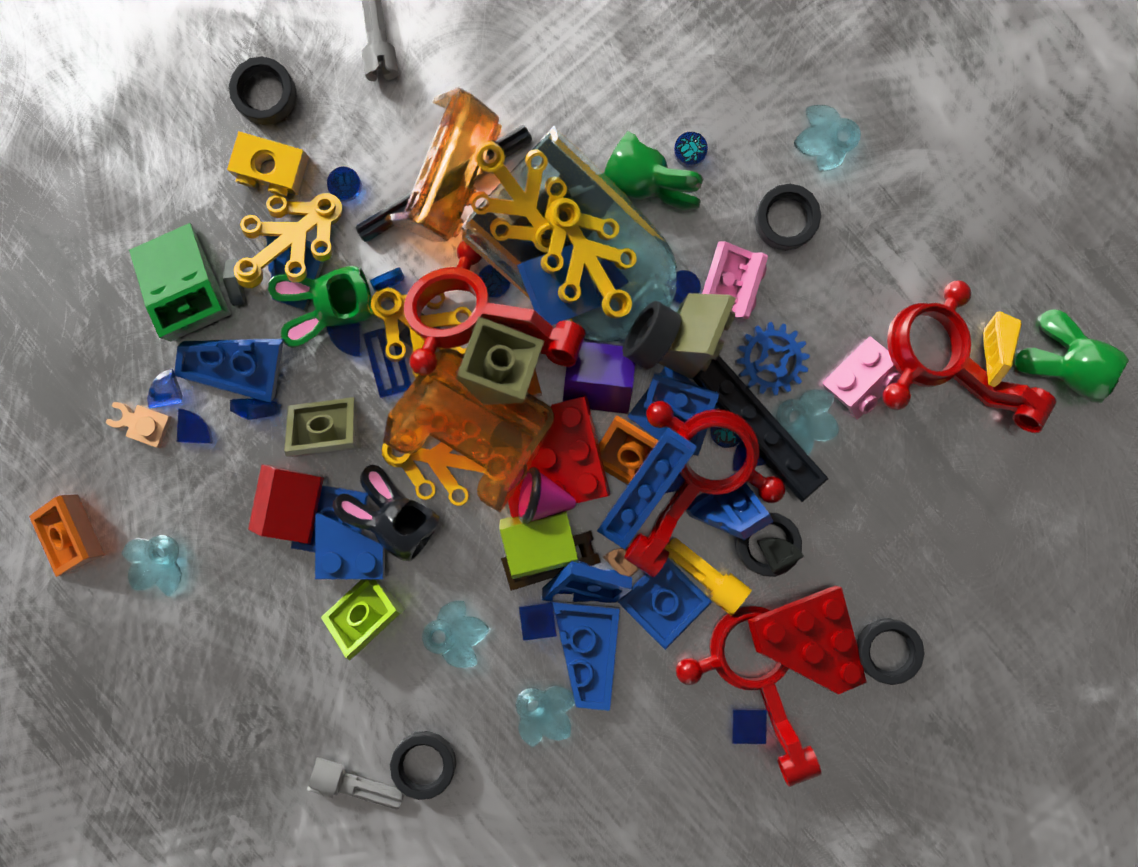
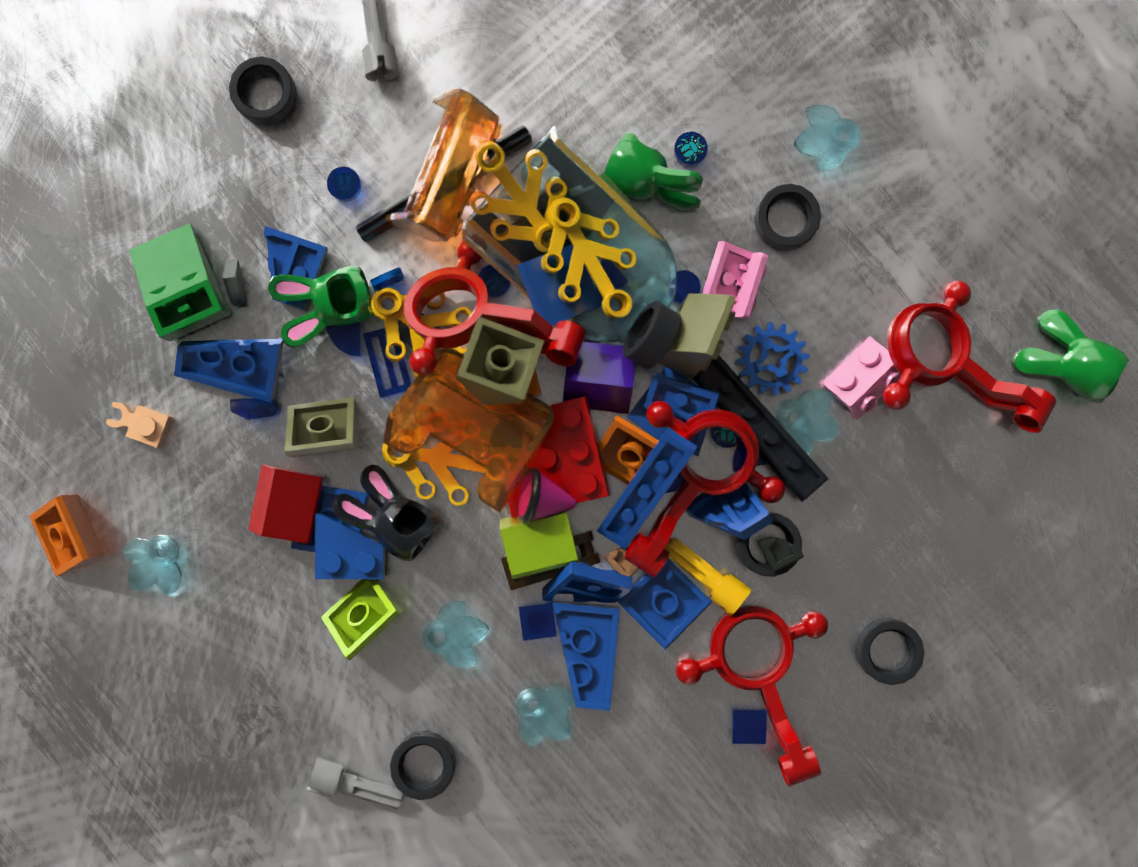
clear blue tile [147,368,183,409] -> none
clear blue tile [176,409,213,444] -> none
yellow brick [227,131,309,197] -> none
yellow plant [234,193,343,288] -> none
red plate [748,586,867,695] -> none
yellow slope [983,311,1022,387] -> none

